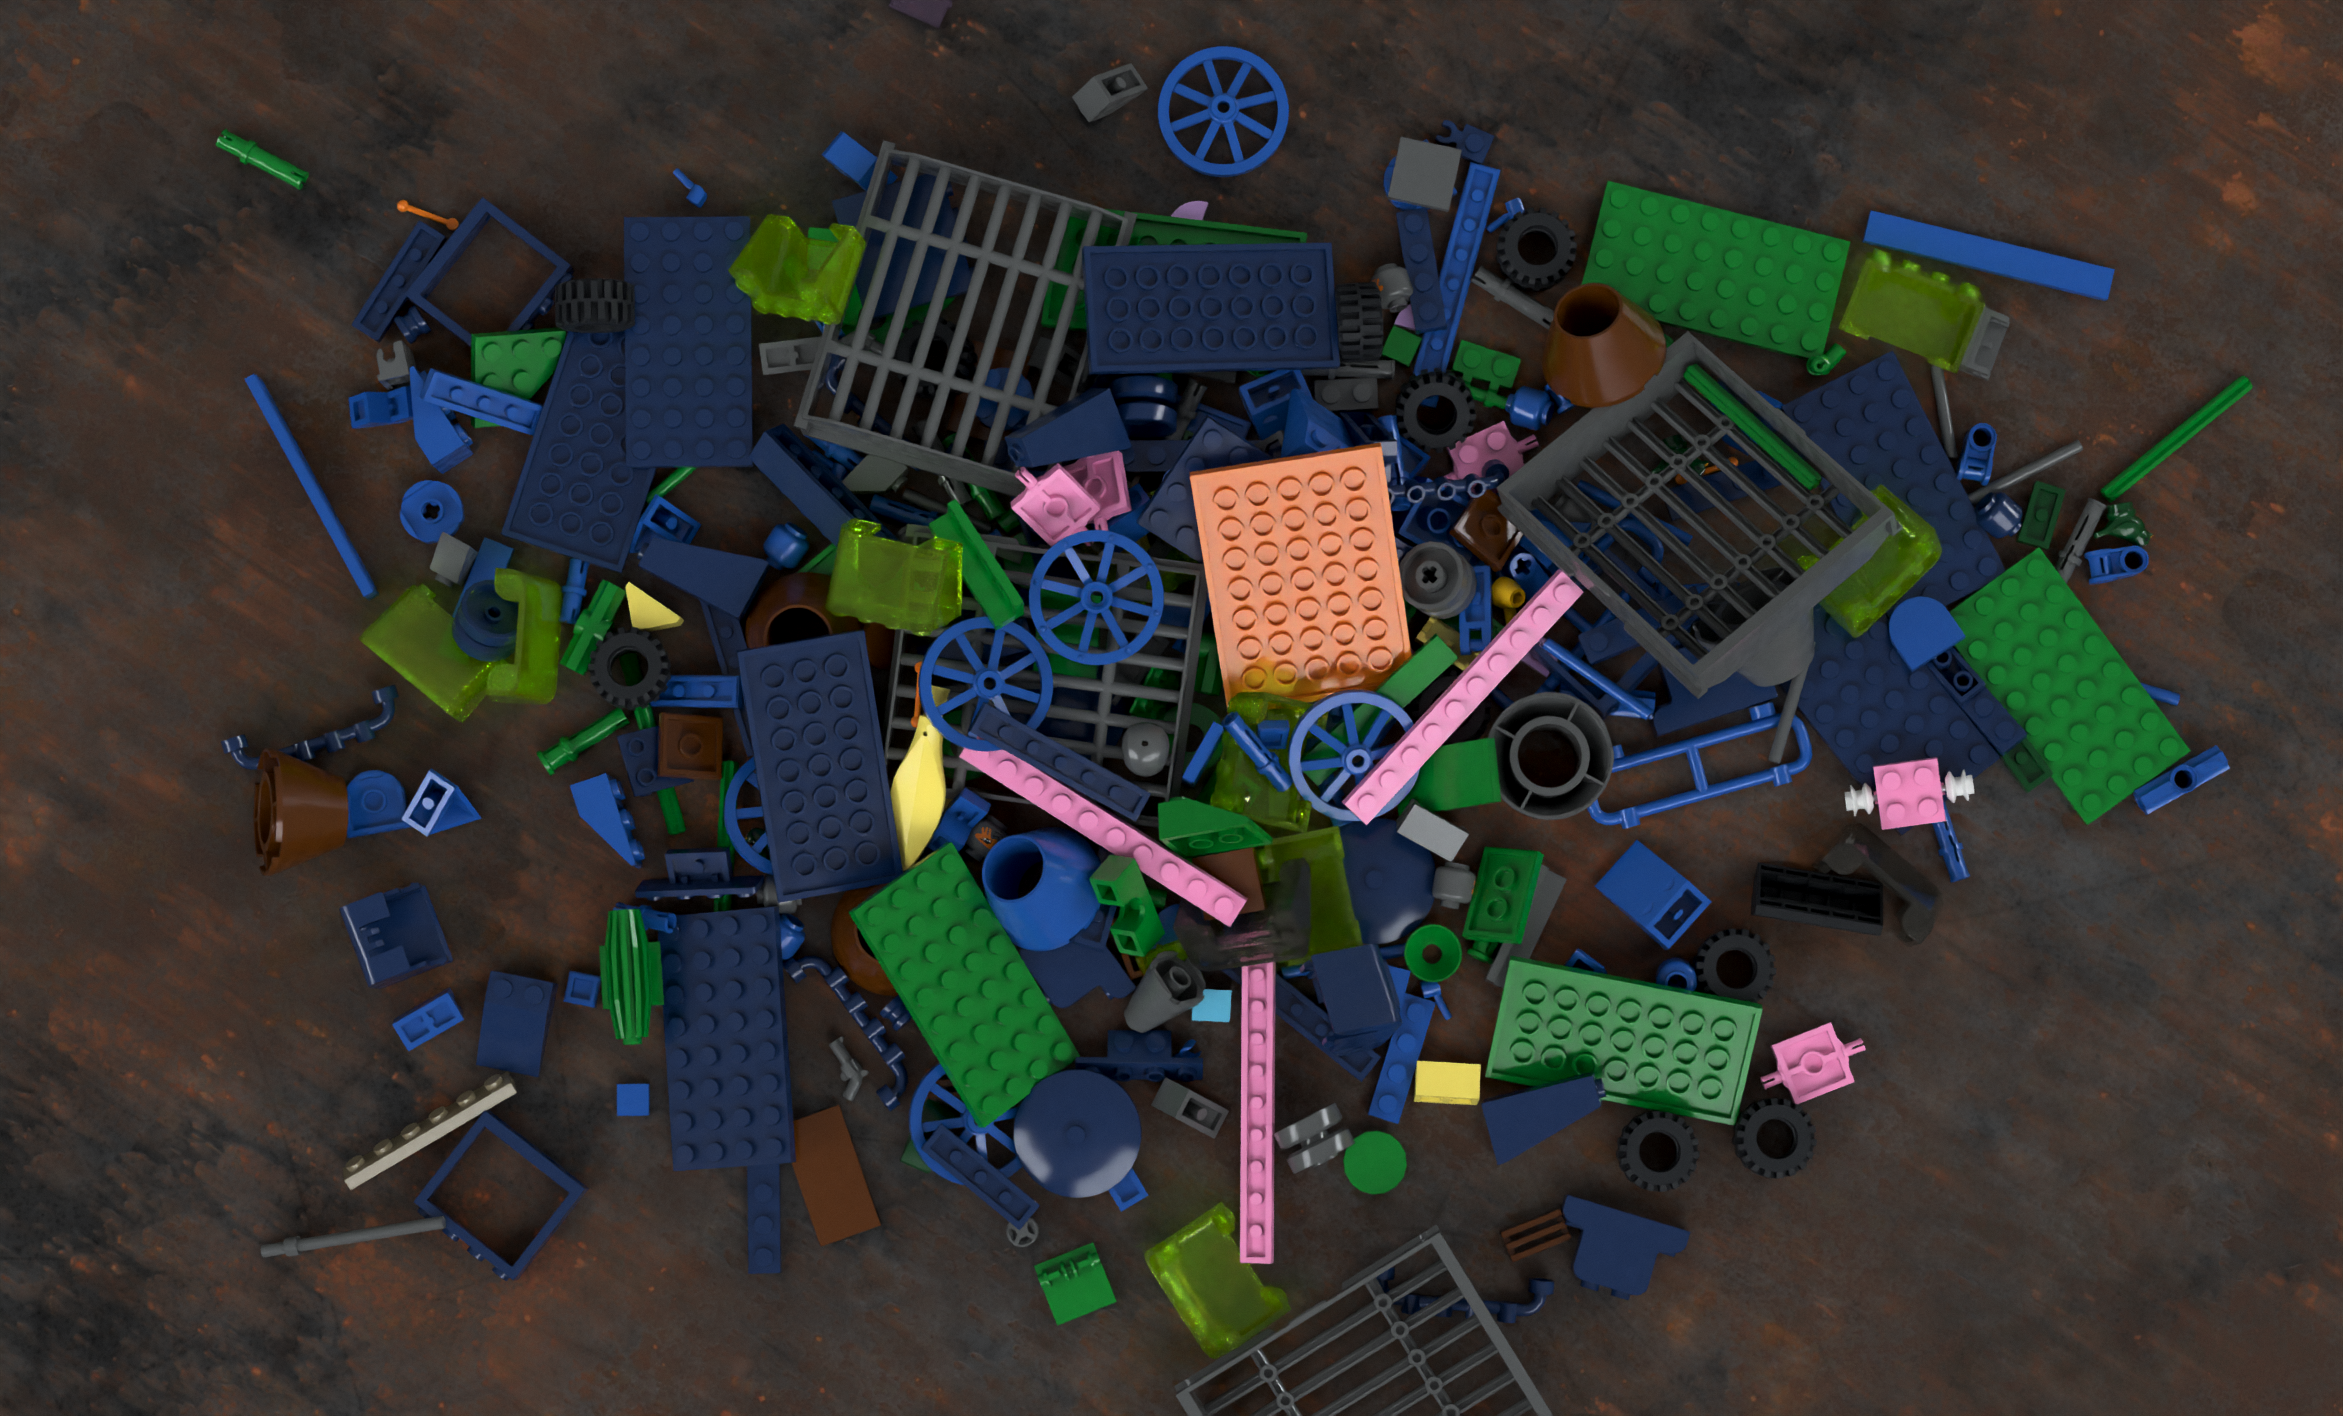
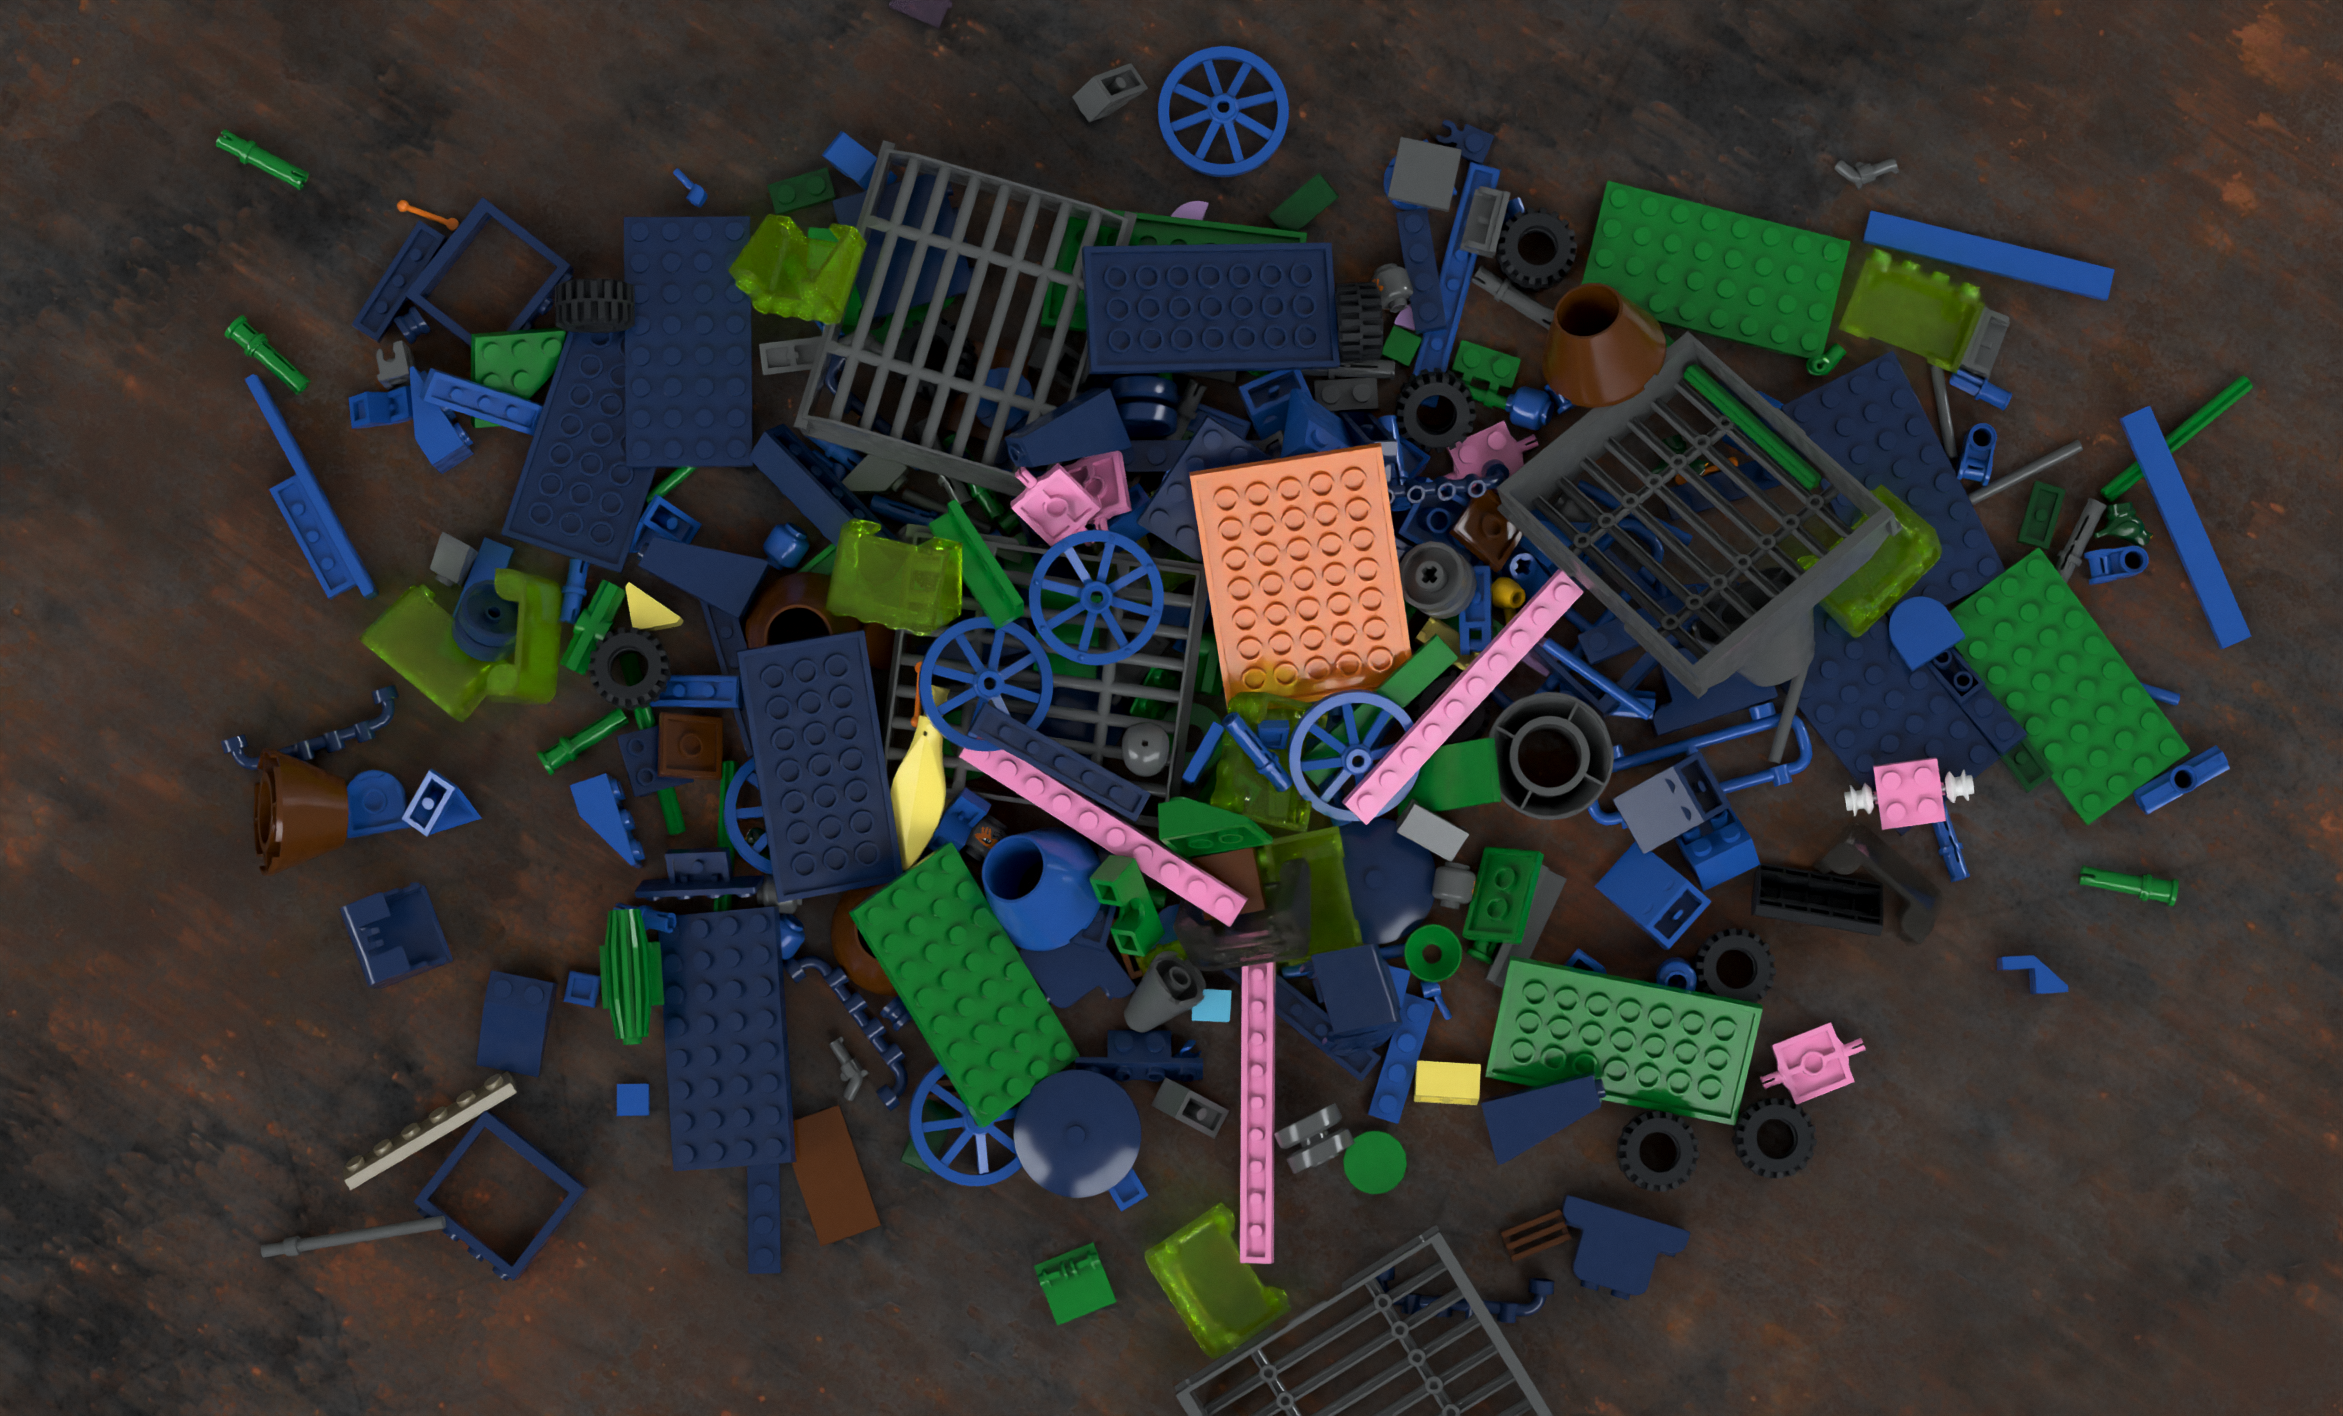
blue hinge [392,987,464,1051] -> none
blue plate [400,480,465,544] -> none
dark blue plate [921,1123,1040,1230] -> none
dark grey wheel [1006,1217,1039,1247] -> none
dark blue head [1975,492,2023,539] -> none
none -> green pin [224,315,311,395]
none -> blue plate [269,474,357,600]
none -> dark green plate [767,167,837,217]
none -> dark green slope [1269,173,1340,232]
none -> dark grey hinge [1460,186,1511,258]
none -> dark blue slope [1612,751,1731,854]
none -> blue slope [1674,807,1760,892]
none -> dark grey piece [1834,158,1899,190]
none -> blue axle [1949,368,2012,411]
none -> blue slope [1996,955,2068,994]
none -> green pin [2078,865,2179,907]
none -> blue tile [2119,406,2251,649]

